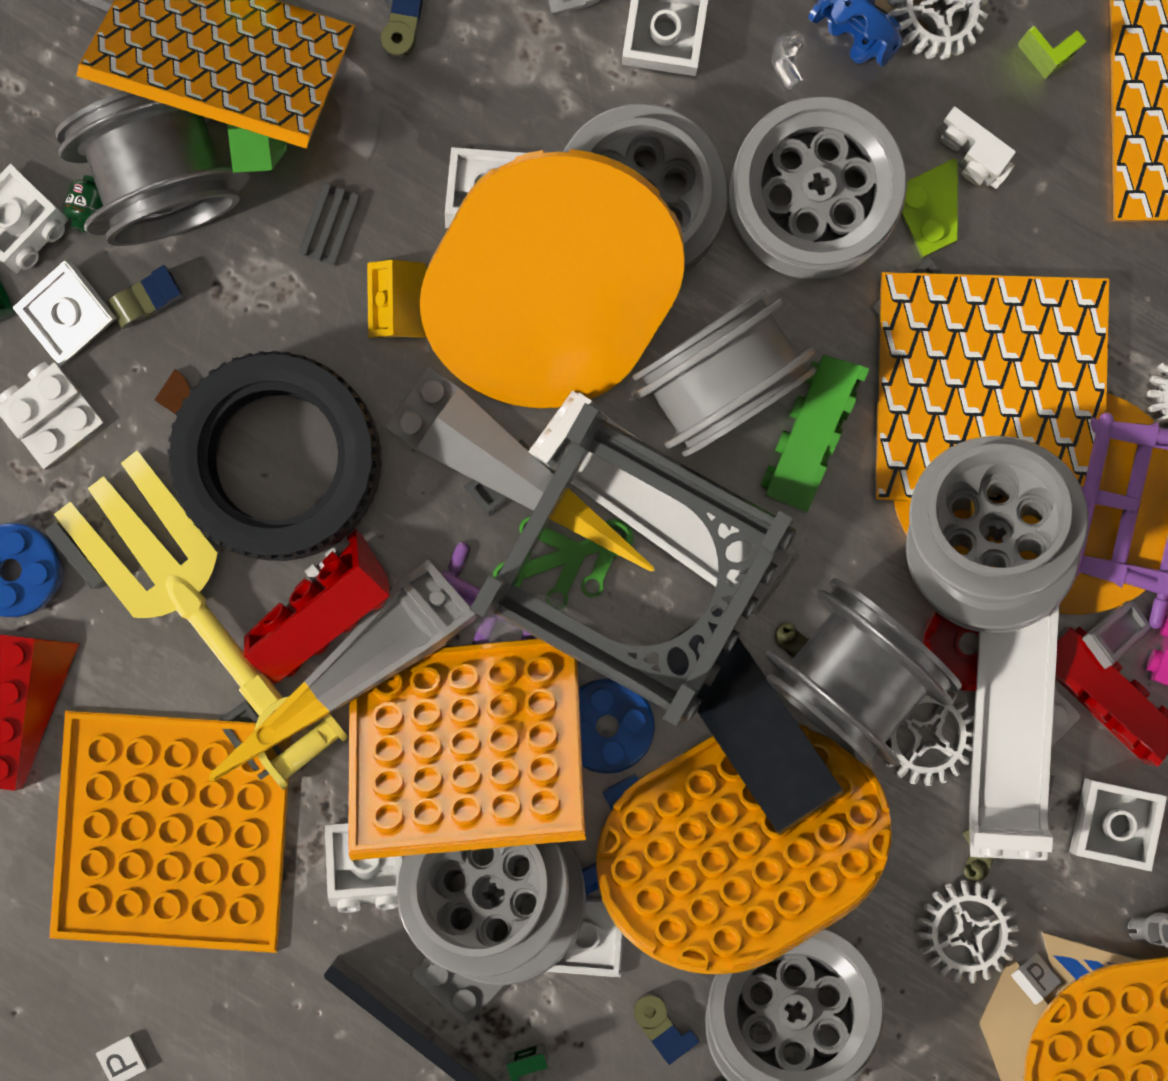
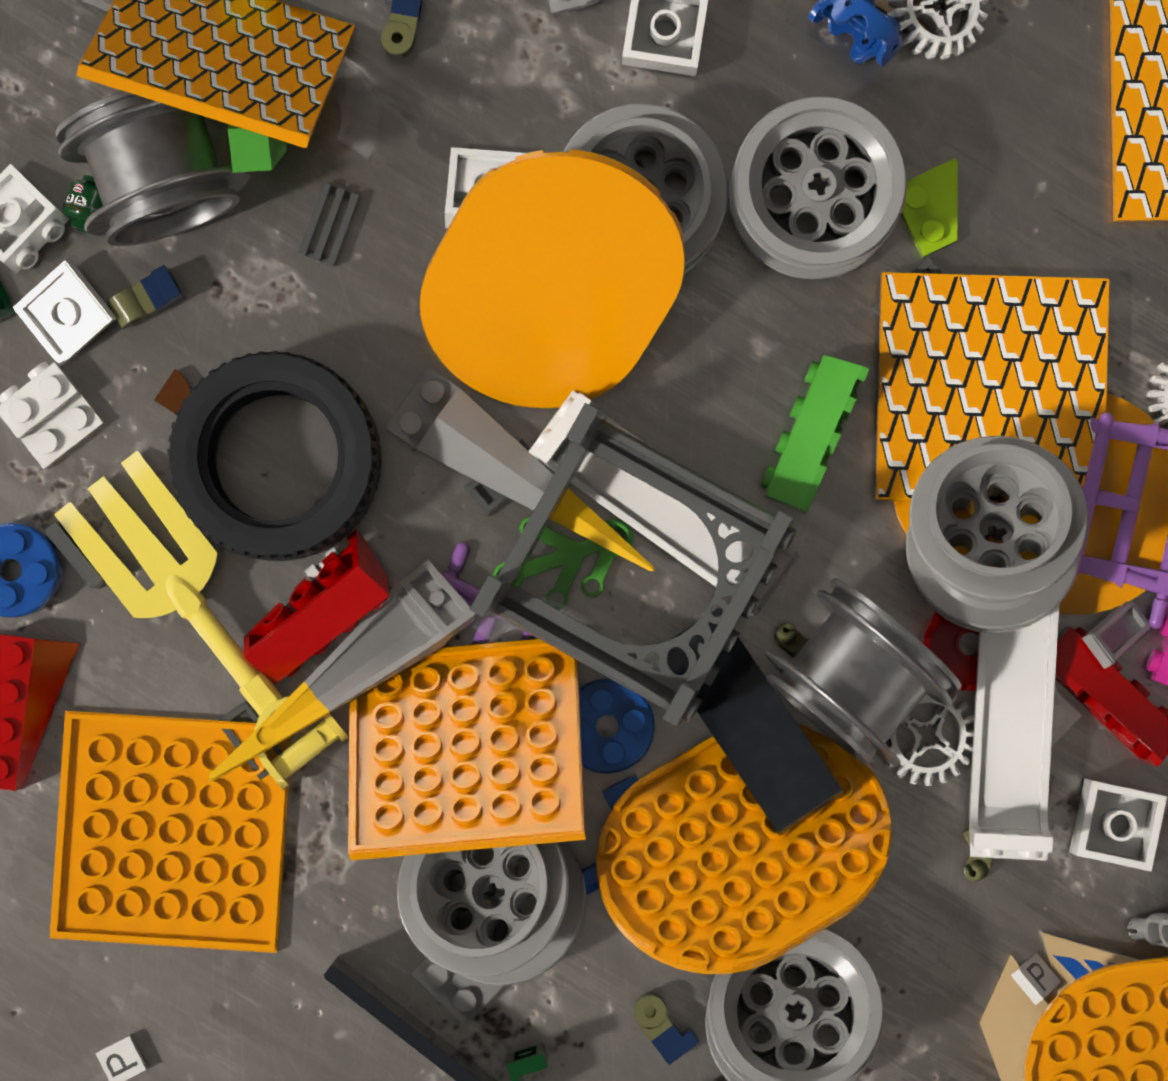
white plate [325,823,403,913] -> none
yellow panel [367,259,426,339] -> none
white plate [546,897,624,977] -> none
light grey wheel [632,290,817,457] -> none
clear arm [771,31,804,89] -> none
white gear [916,880,1020,984] -> none
white plate [936,106,1016,189] -> none
lime panel [1018,26,1087,79] -> none

